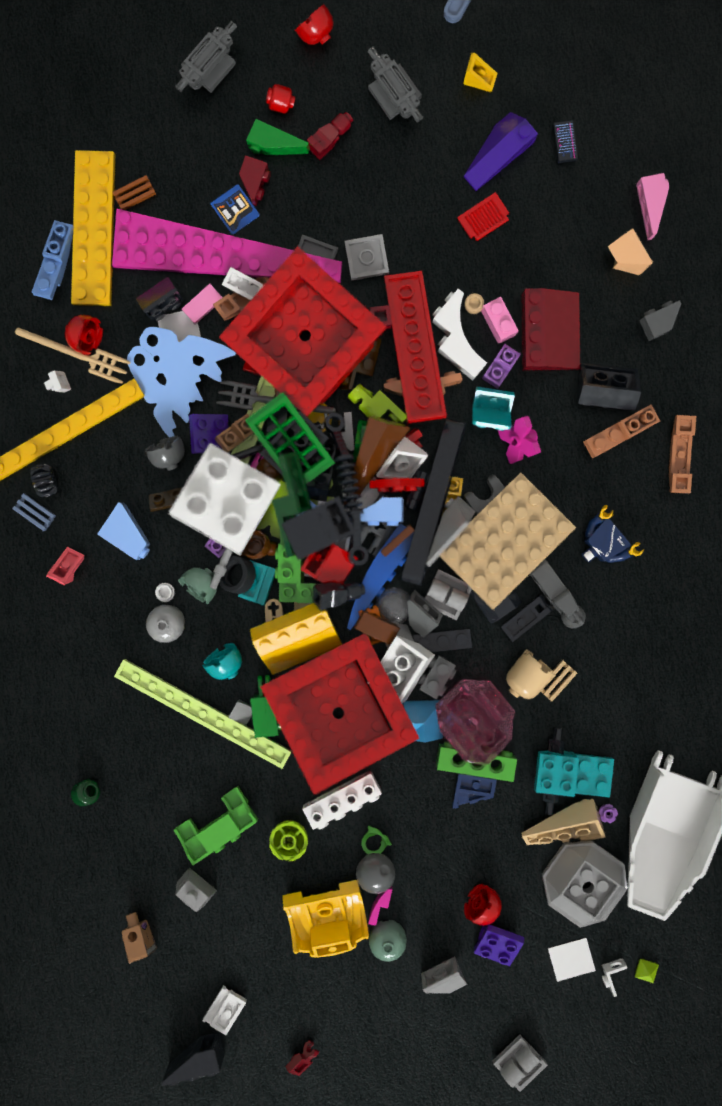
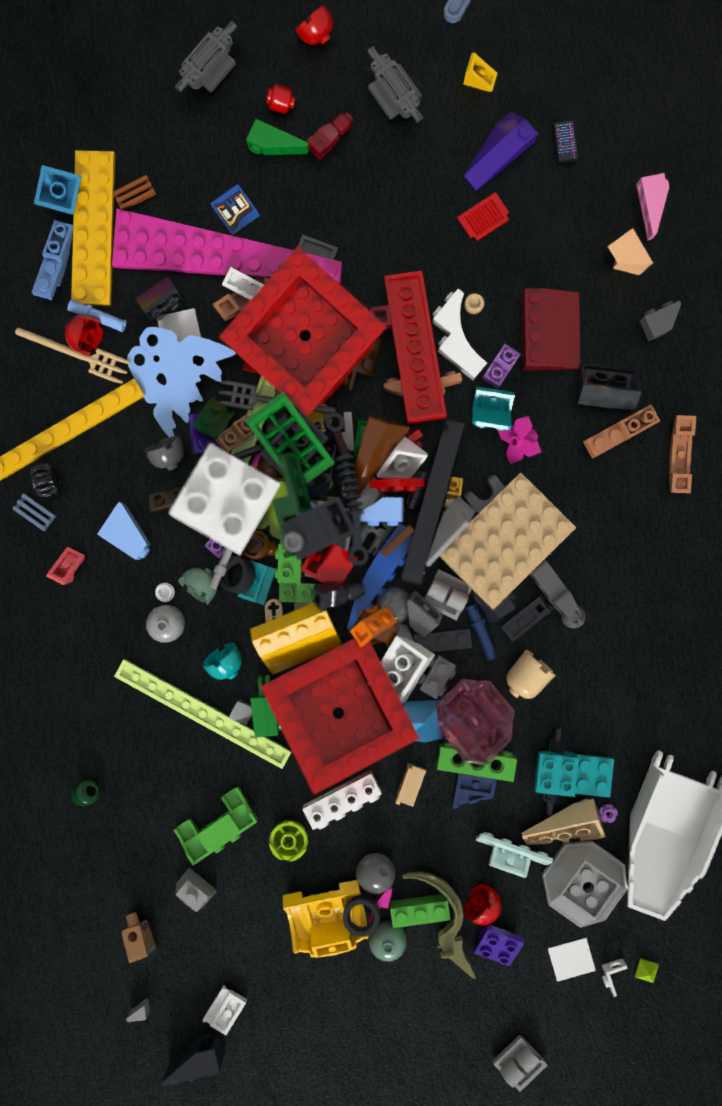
white tile [44,370,71,392] -> none
bright pink tile [182,284,223,324] -> none
dark red slope [239,155,271,206] -> none
dark red plate [285,1041,319,1076] -> none
light grey plate [345,234,389,281] -> none
lime plate [348,384,407,424] -> none
bright green piece [361,826,392,854] -> none
light grey slope [421,957,467,993] -> none
bright pink brick [481,297,518,344] -> none
tan tile [541,660,577,701] -> none
dark blue torso [581,505,644,563] -> none
none -> dark azure slope [34,165,81,215]
none -> light blue pin [68,299,127,332]
none -> light grey slope [127,998,150,1022]
none -> dark green plate [192,397,235,442]
none -> flat silver tile [284,532,305,552]
none -> black tyre [343,895,380,937]
none -> orange bracket [350,607,397,647]
none -> bright green brick [390,894,451,928]
none -> tan panel [395,763,426,807]
none -> olive piece [402,872,476,979]
none -> dark blue pin [465,603,498,660]
none -> light aqua bracket [476,832,553,878]

